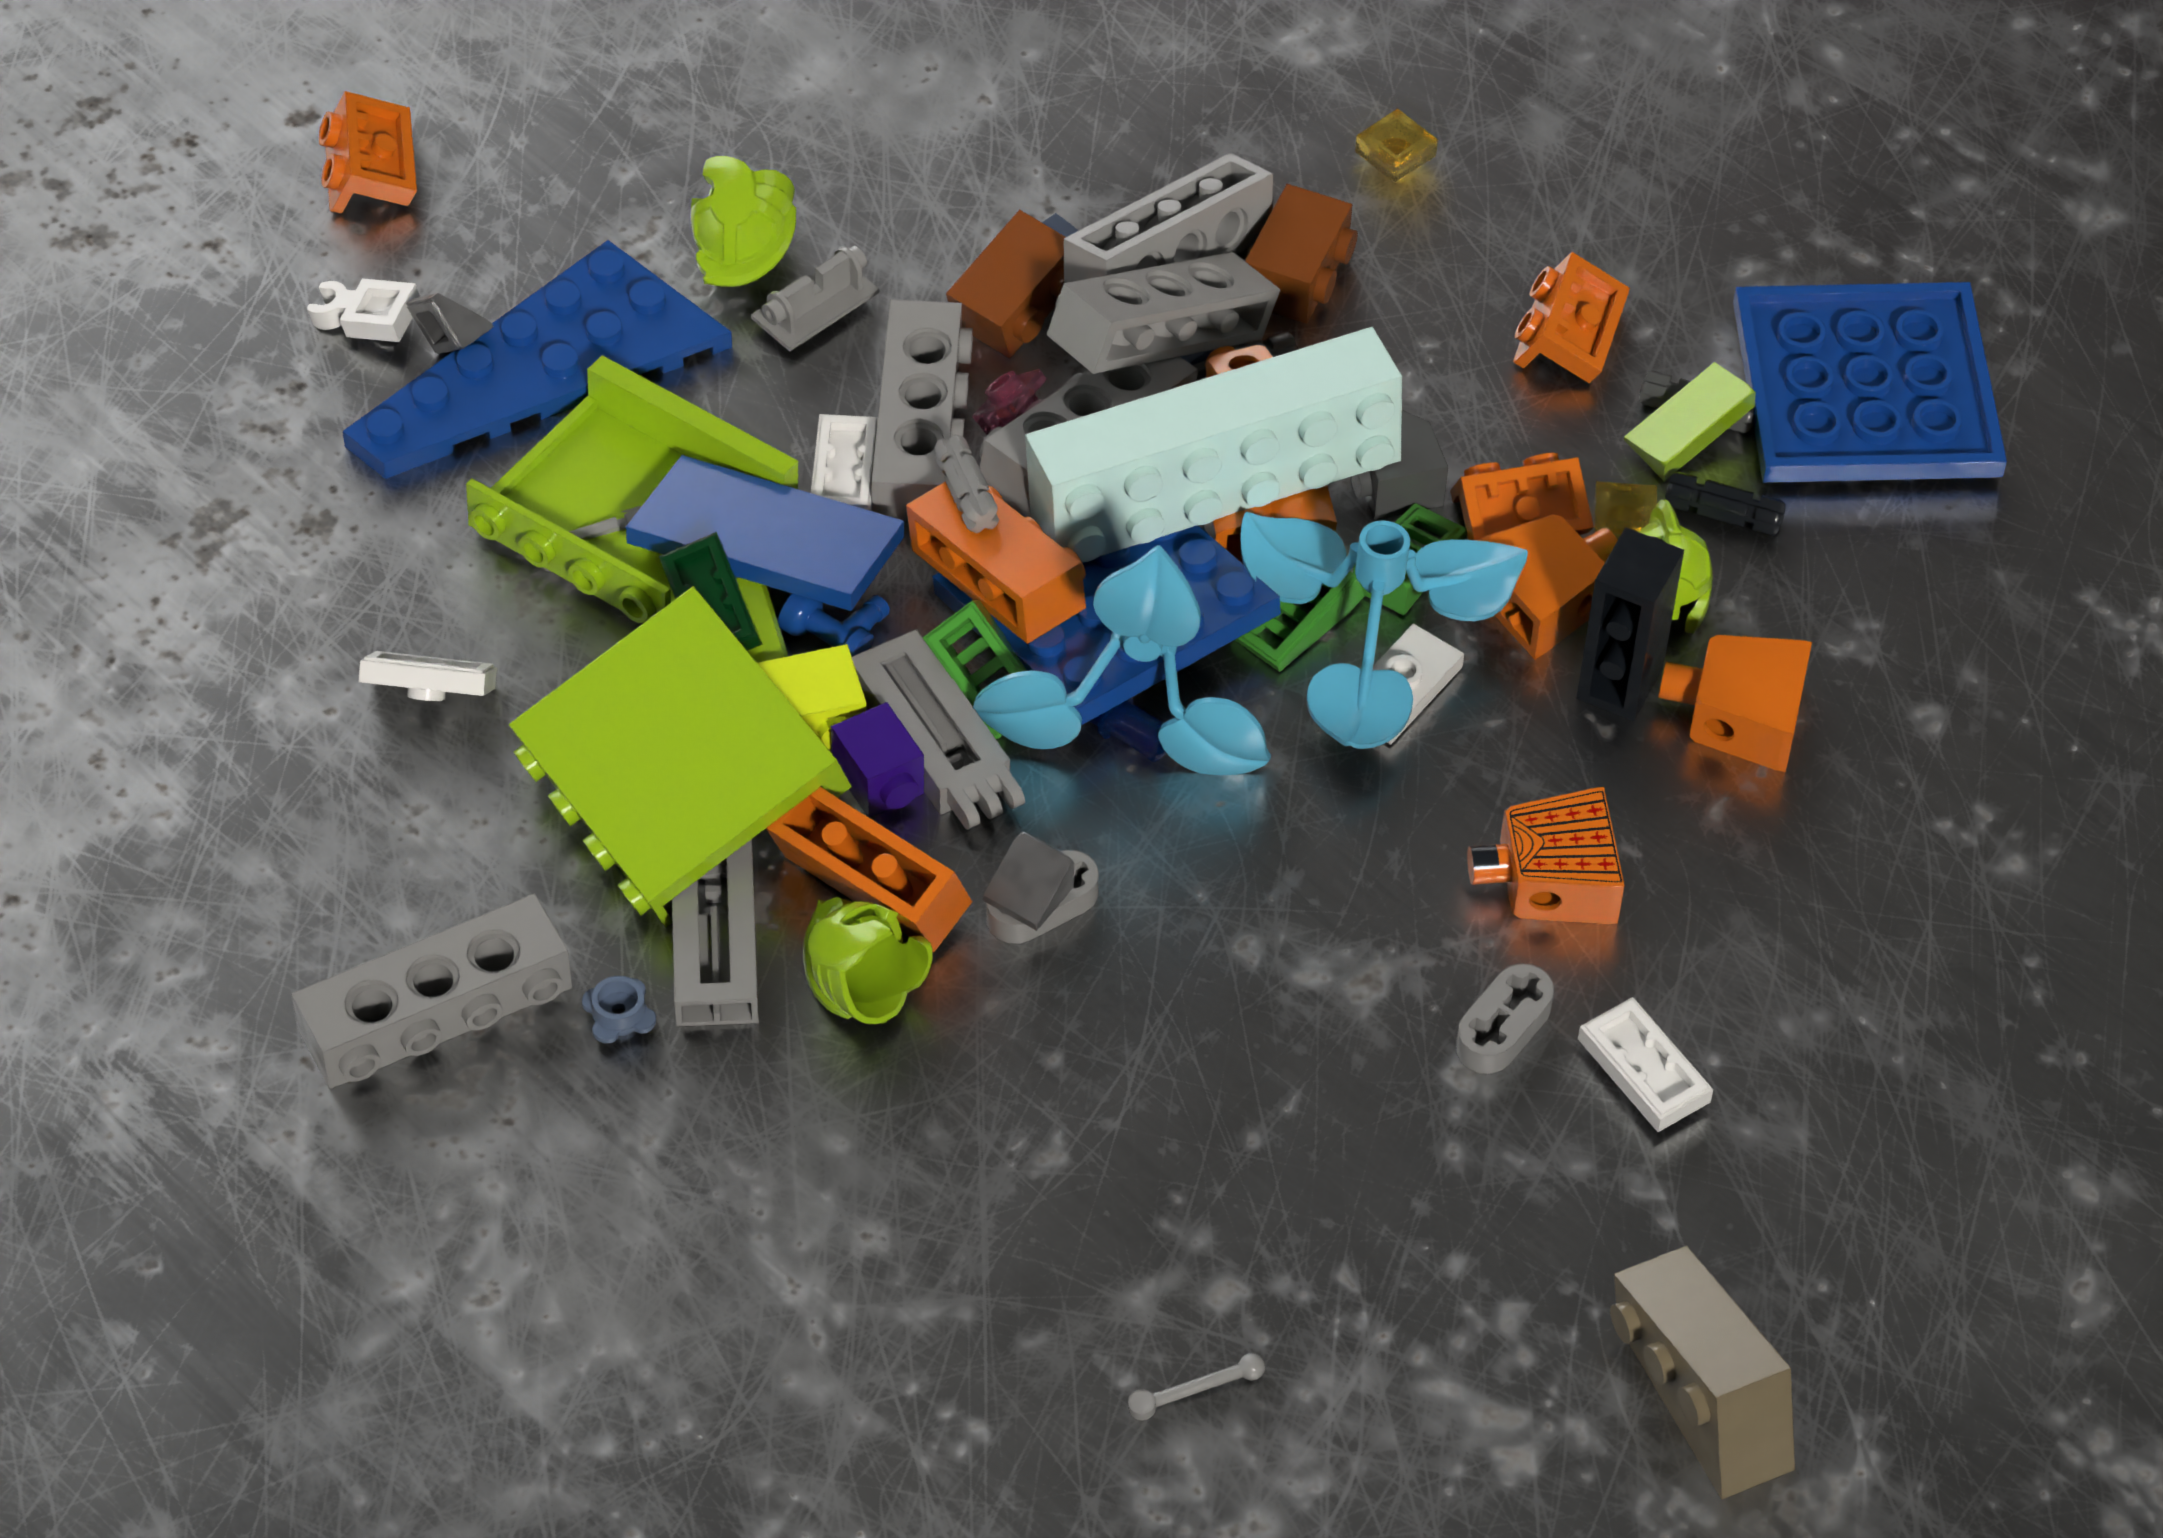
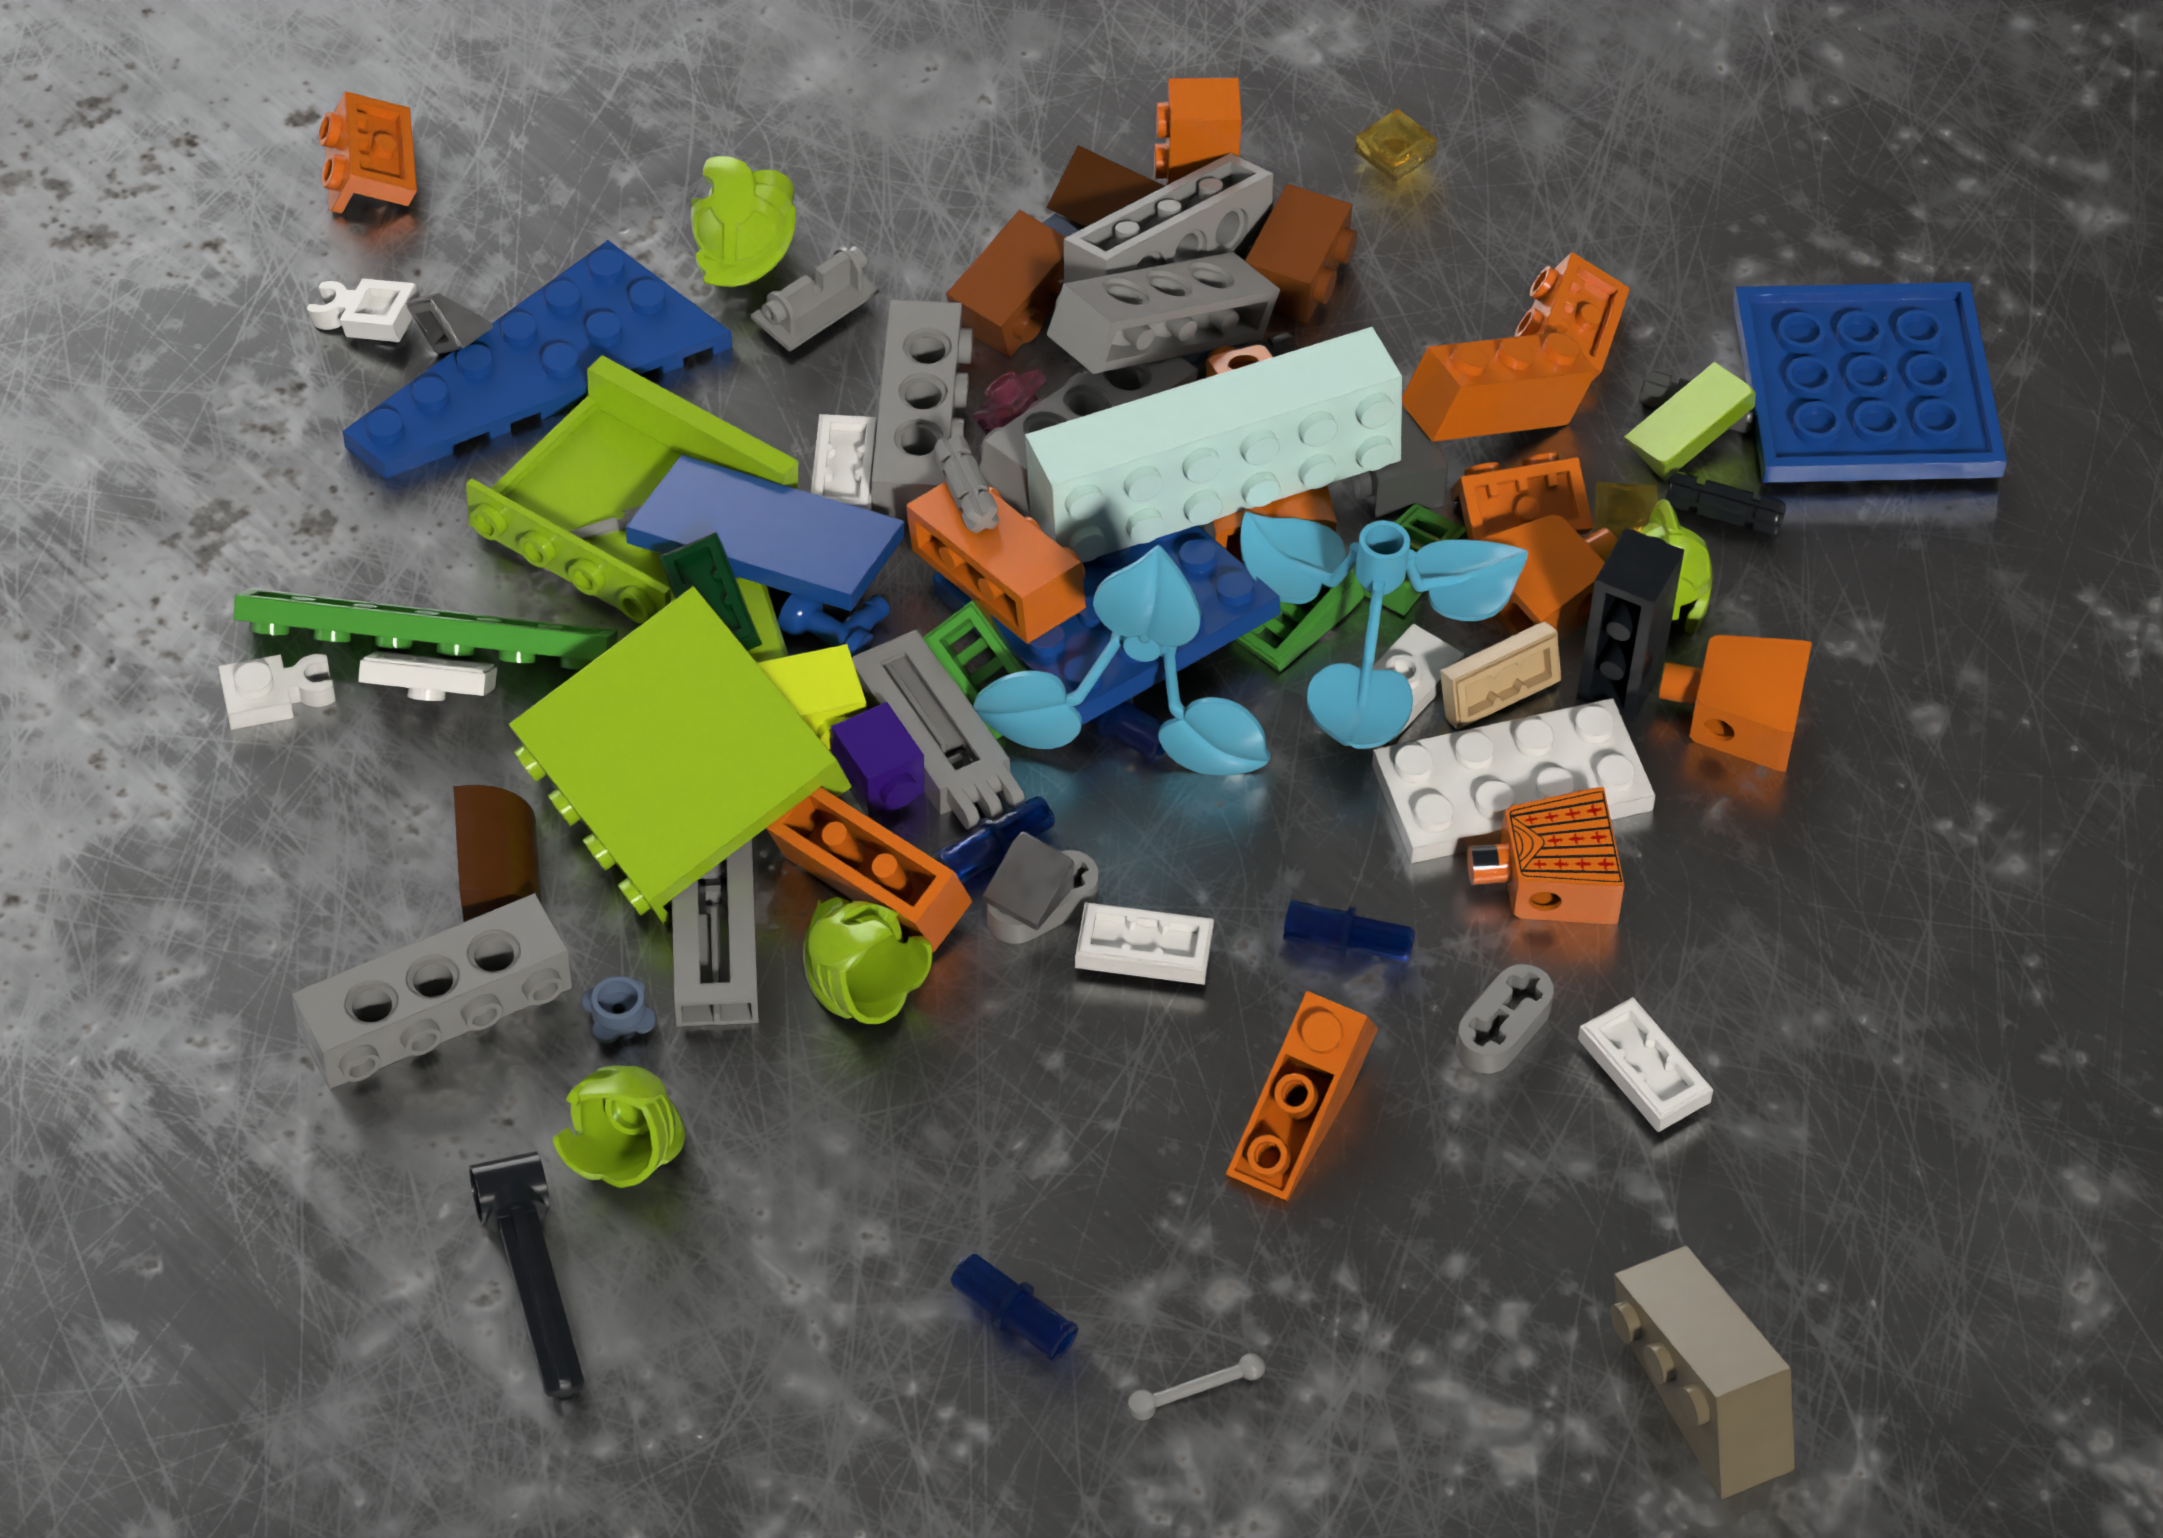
none -> white plate [218,654,336,730]
none -> bright green plate [233,588,618,670]
none -> reddish brown brick [453,785,541,922]
none -> black axle [469,1151,584,1399]
none -> lime helmet [552,1065,685,1188]
none -> clear blue axle [933,796,1055,884]
none -> clear blue axle [950,1253,1079,1362]
none -> reddish brown brick [1046,145,1165,227]
none -> white plate [1075,902,1214,985]
none -> orange brick [1154,78,1242,186]
none -> orange slope [1226,991,1378,1202]
none -> clear blue axle [1283,899,1416,962]
none -> white plate [1372,698,1656,864]
none -> orange brick [1402,331,1597,442]
none -> tan plate [1440,621,1561,730]

